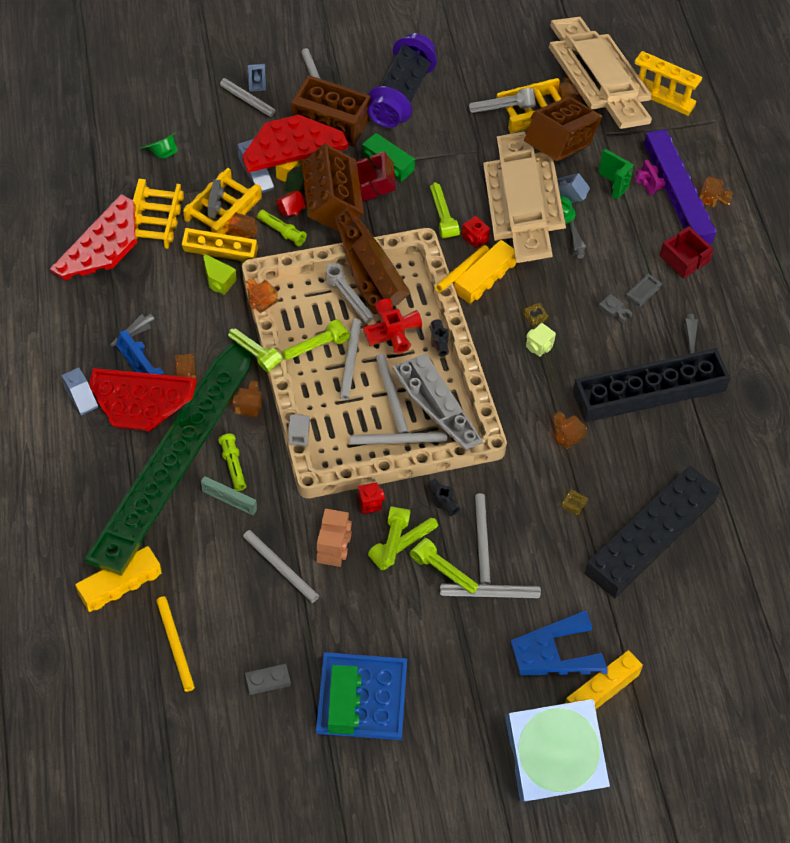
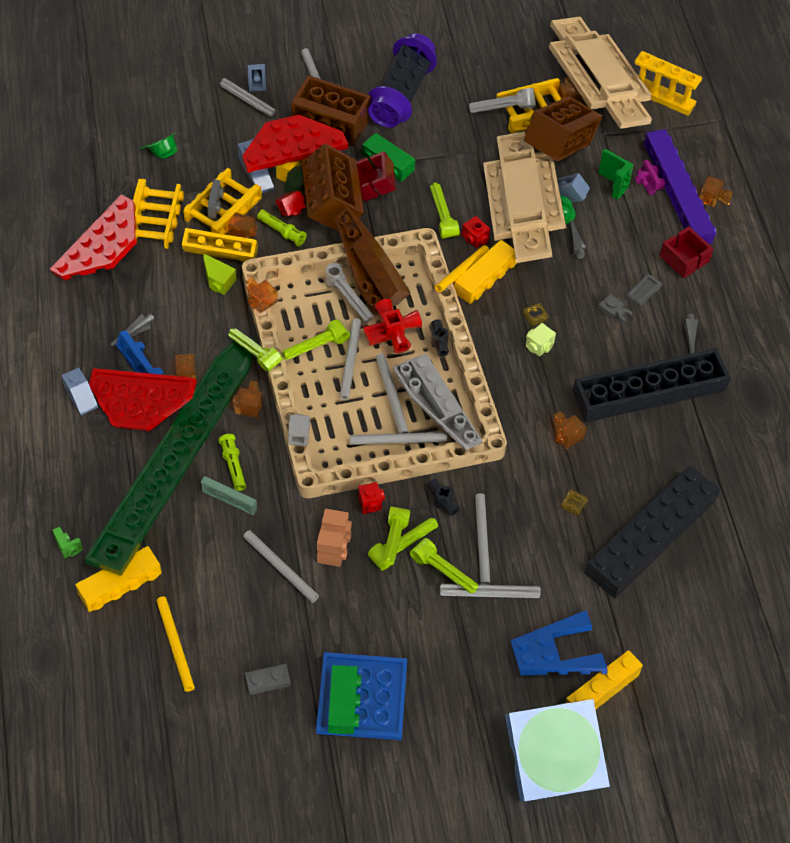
none -> bright green bracket [53,527,83,558]

